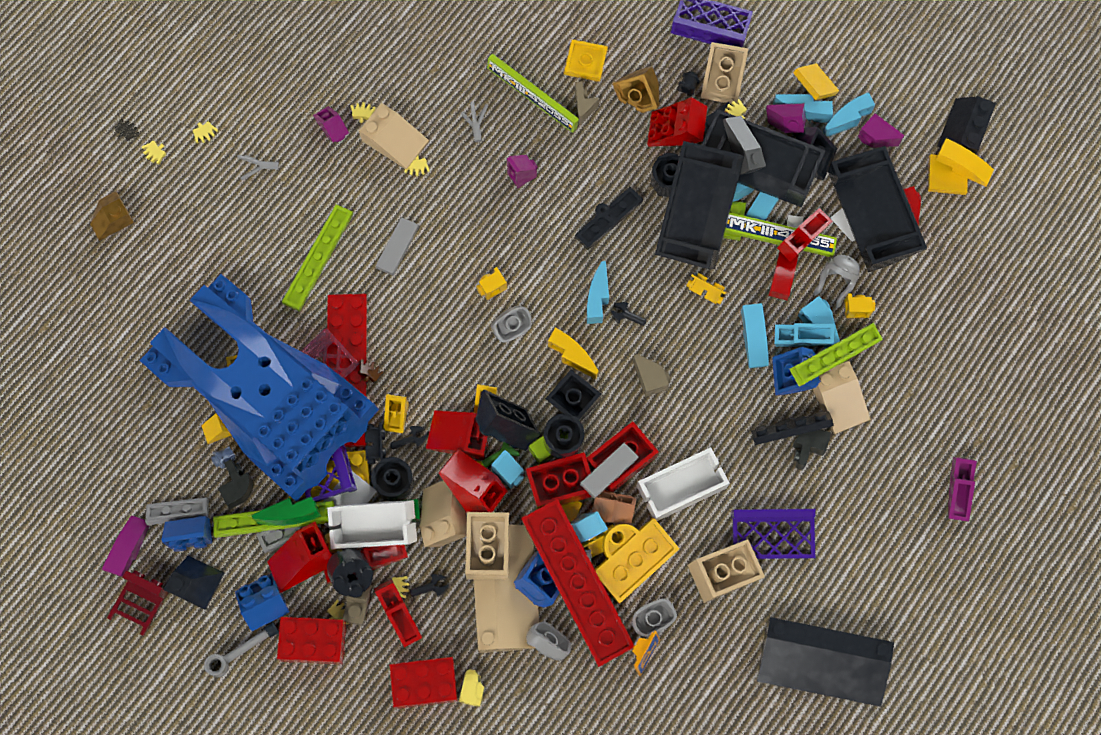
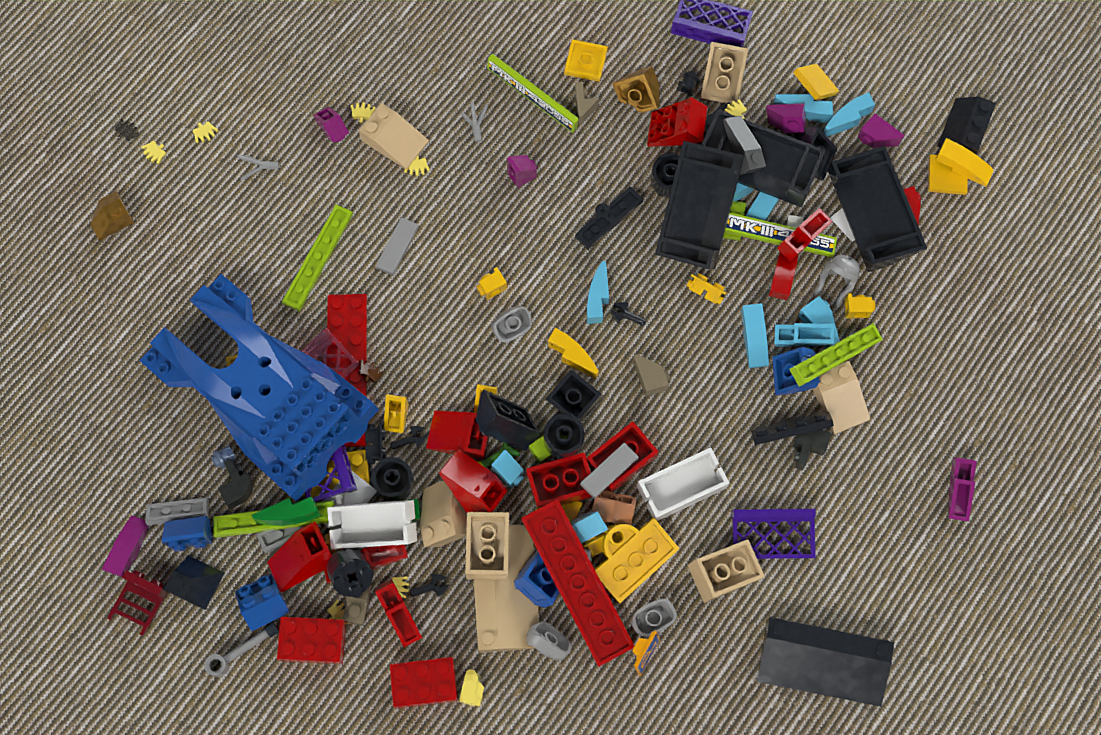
yellow slope [201,413,232,444] -> none

